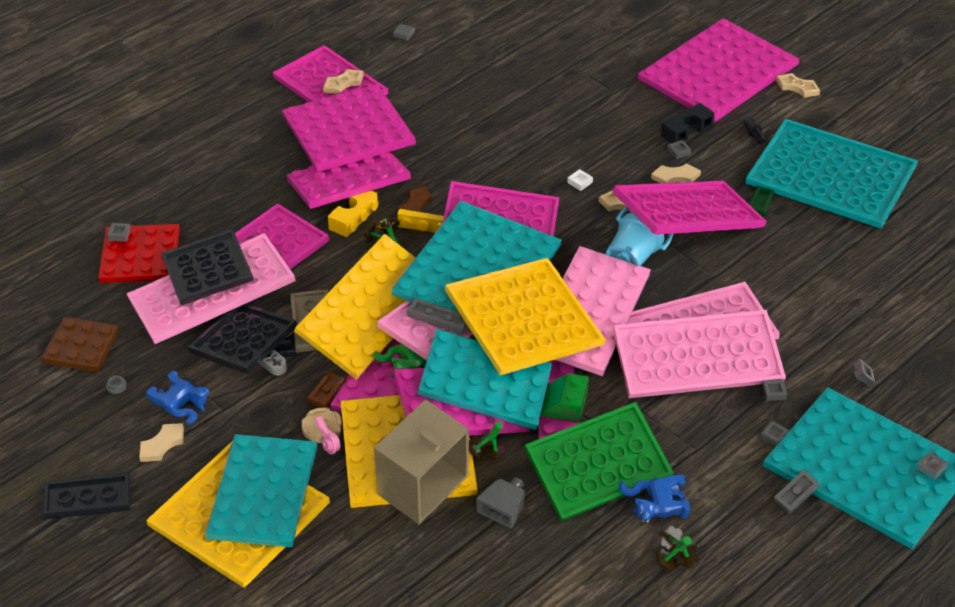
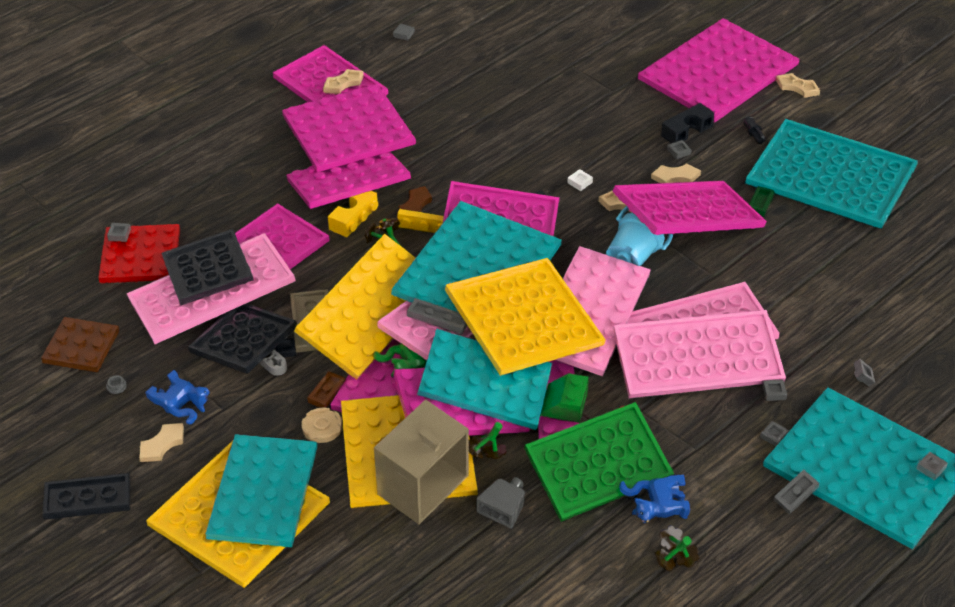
bright pink plate [315,416,340,454] -> none

